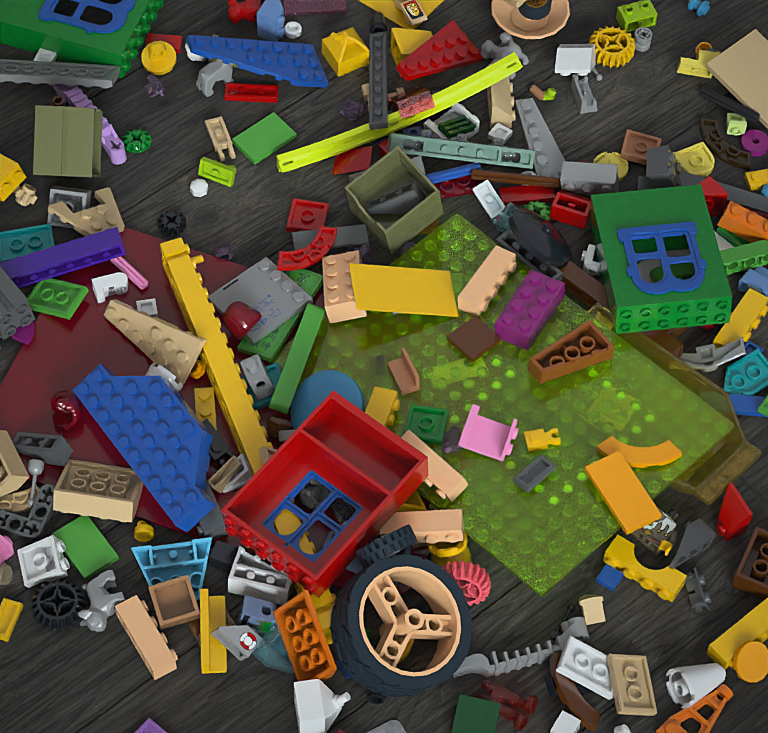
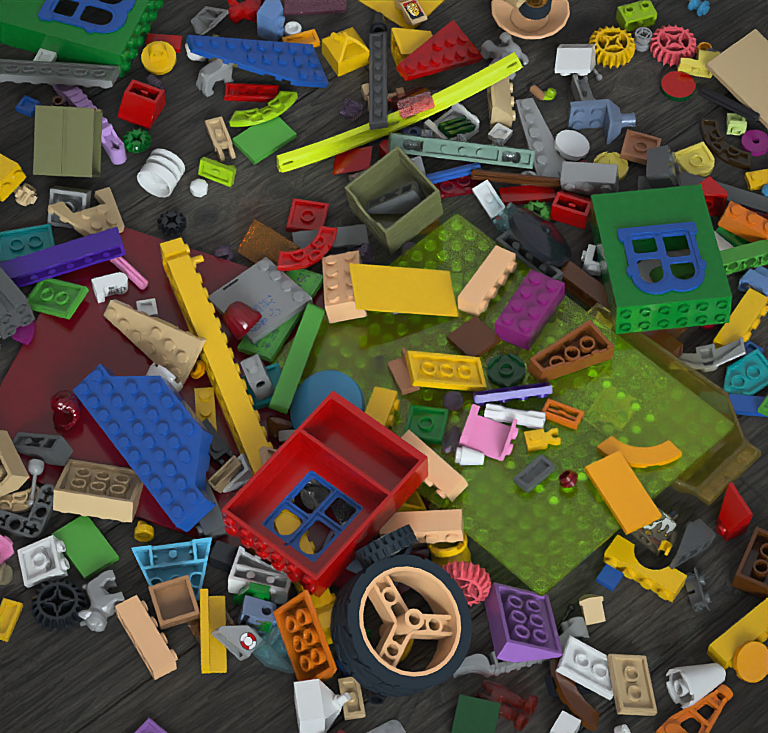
none -> blue tile [15,95,41,117]
none -> red slope [118,79,166,130]
none -> white wheel [137,149,185,198]
none -> light grey slope [191,6,229,36]
none -> lime tile [229,91,298,127]
none -> green wing [231,582,271,605]
none -> clear orange tile [237,219,301,274]
none -> light orange tile [282,29,320,48]
none -> tan plate [338,677,365,720]
none -> yellow plate [405,350,487,392]
none -> clear purple tile [442,391,463,411]
none -> white cone [454,446,484,465]
none -> plate [472,382,553,406]
none -> white axle [484,403,546,429]
none -> medium lavender slope [484,582,563,663]
none -> dark green tile [487,353,526,388]
none -> orange tile [541,398,584,430]
none -> white tile [554,130,590,161]
none -> dark red plate [558,469,578,488]
none -> sand blue plate [567,99,636,144]
none -> coral gear [649,24,697,67]
none -> red tile [660,71,696,102]

